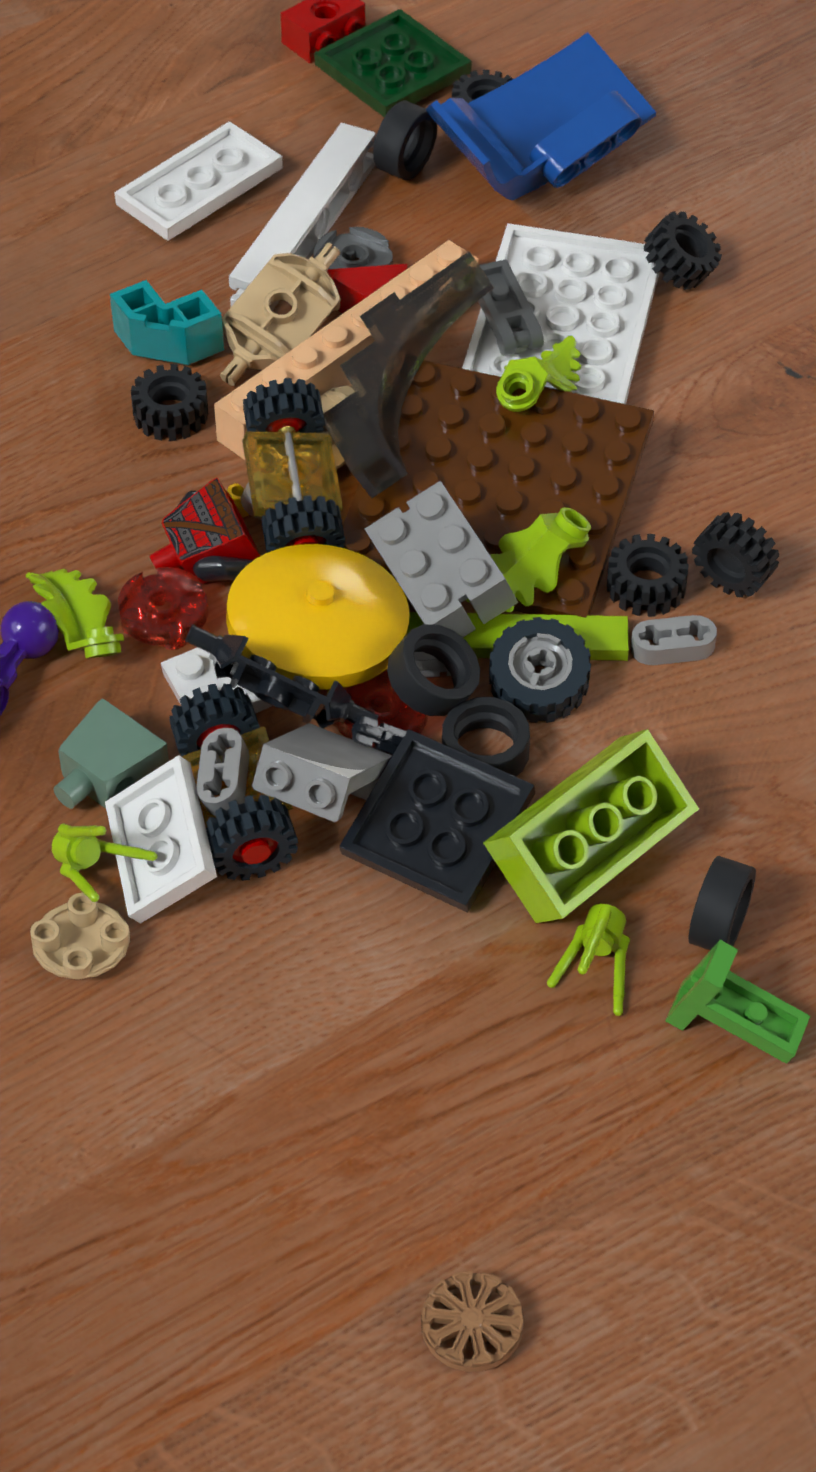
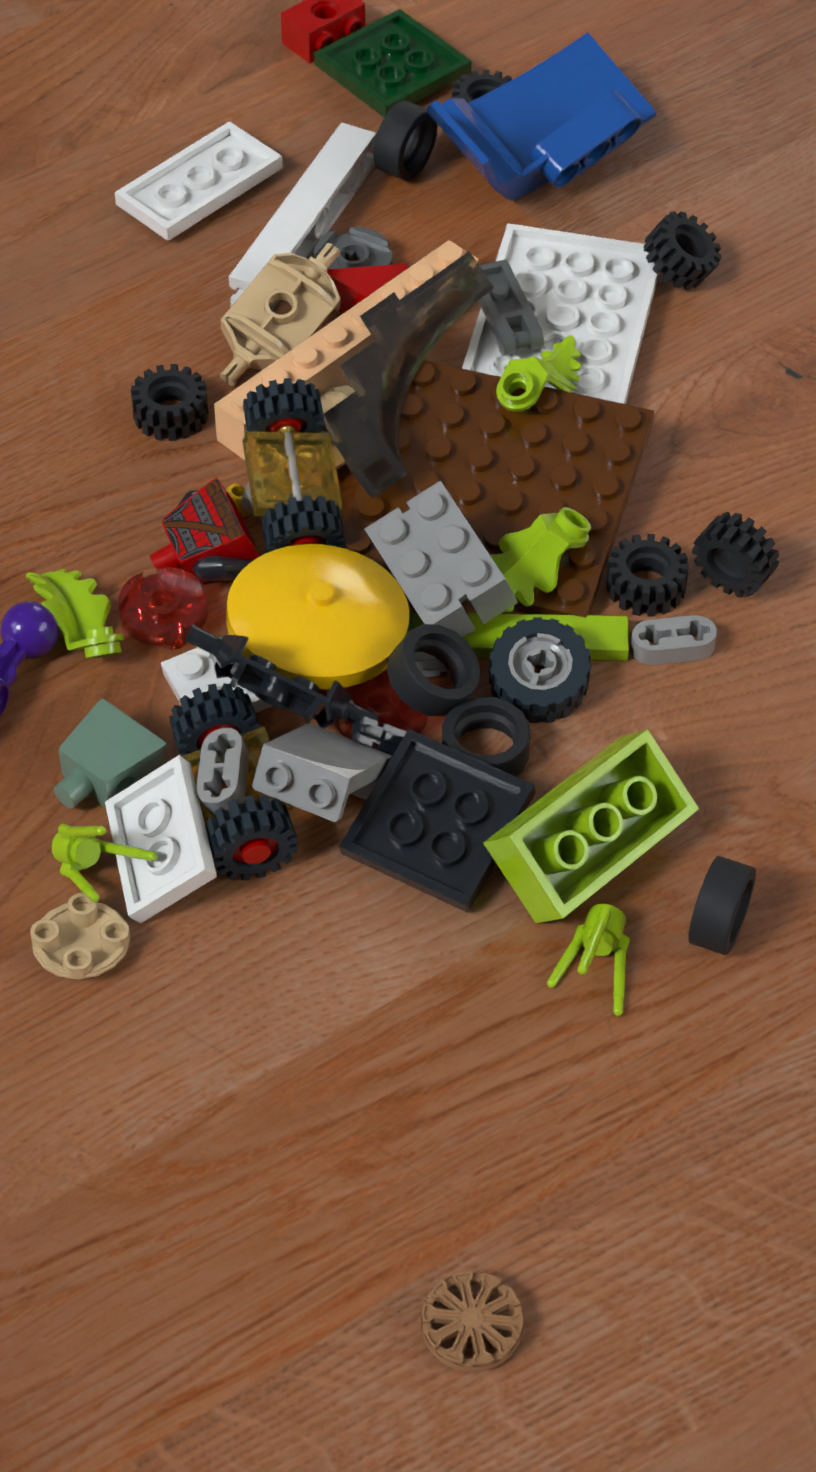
teal brick [110,280,224,365] -> none
bright green bracket [665,940,810,1064] -> none

